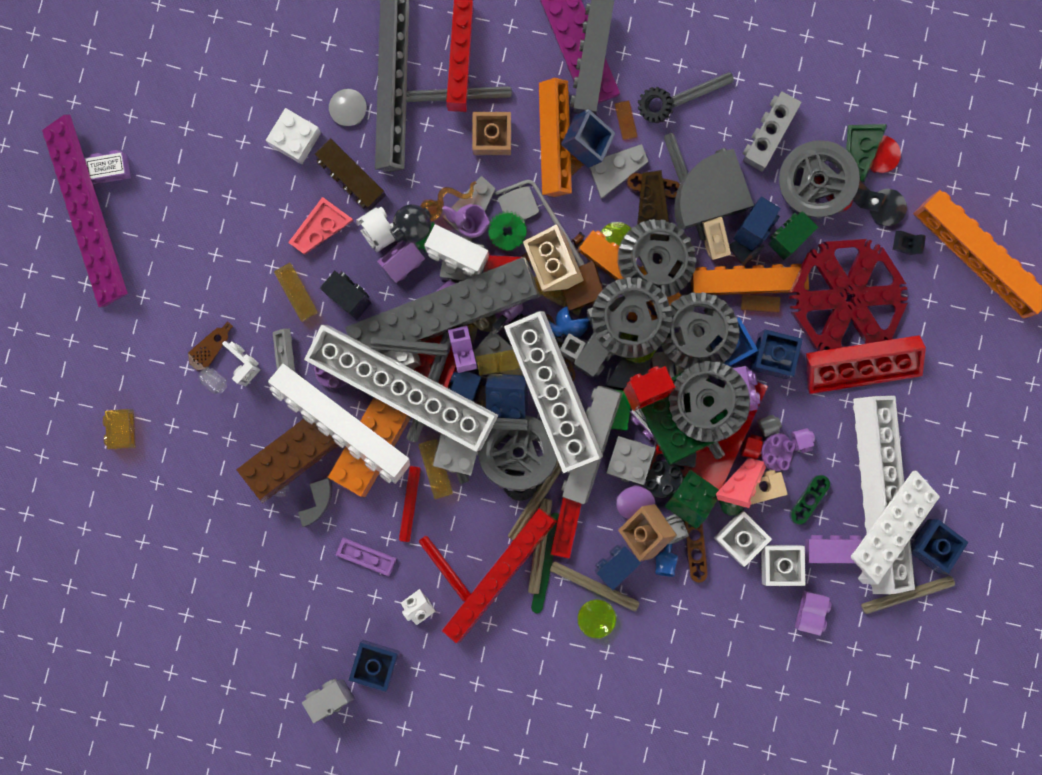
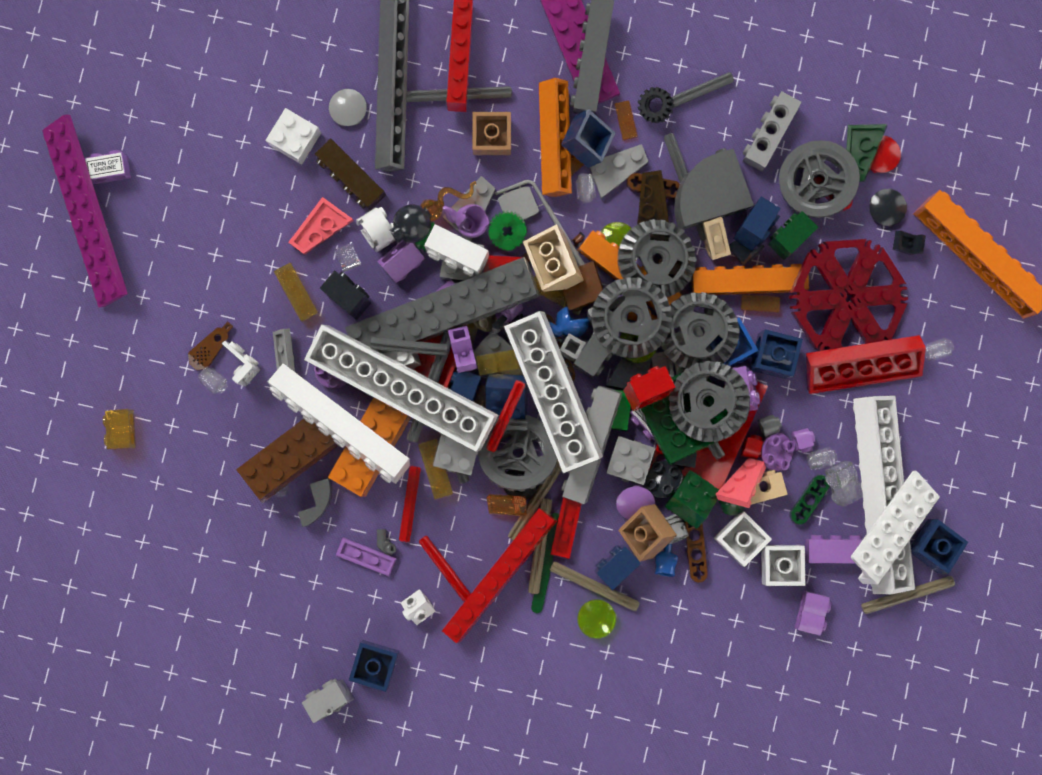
black bracket [853,180,887,212] -> none
none -> clear brick [335,242,361,272]
none -> dark grey arm [377,529,396,555]
none -> red axle [486,380,525,452]
none -> clear orange tile [487,494,528,516]
none -> clear brick [576,174,596,203]
none -> clear brick [807,447,837,470]
none -> clear brick [825,461,863,506]
none -> clear brick [925,337,954,361]

